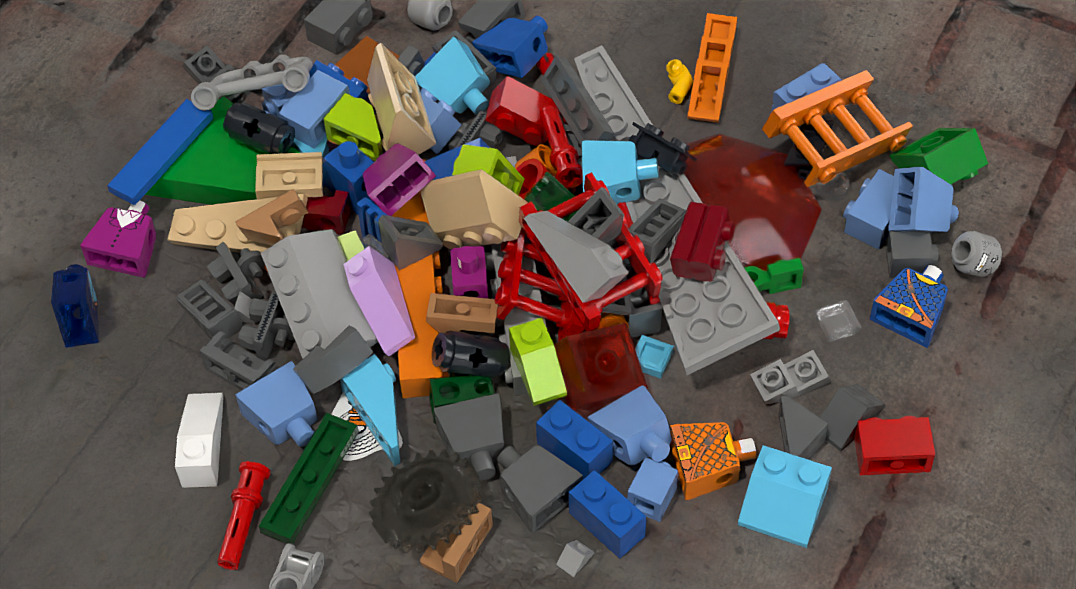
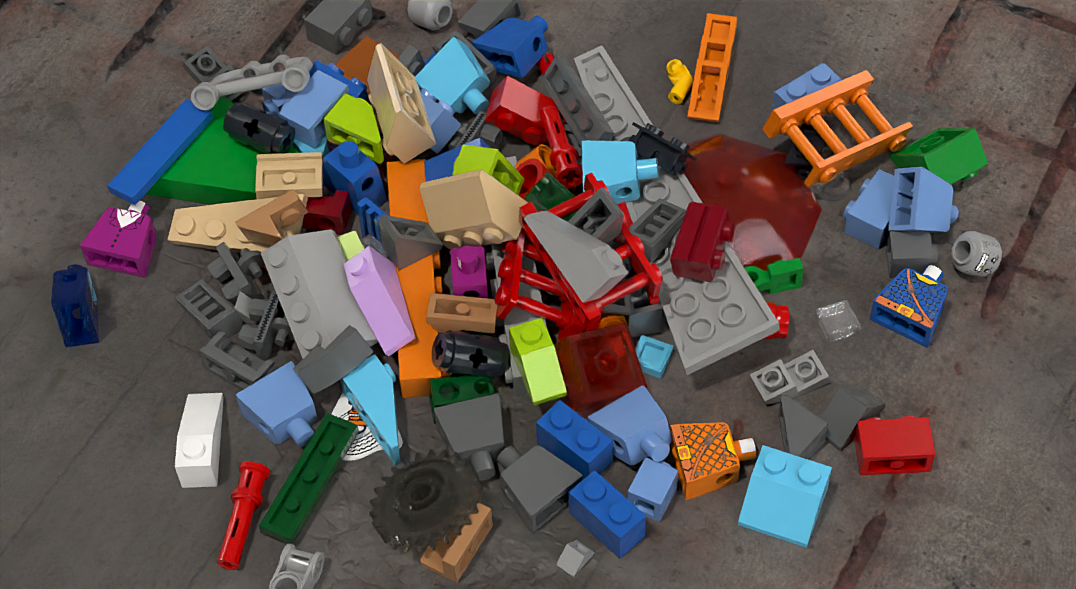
magenta torso [363,143,436,216] -> none

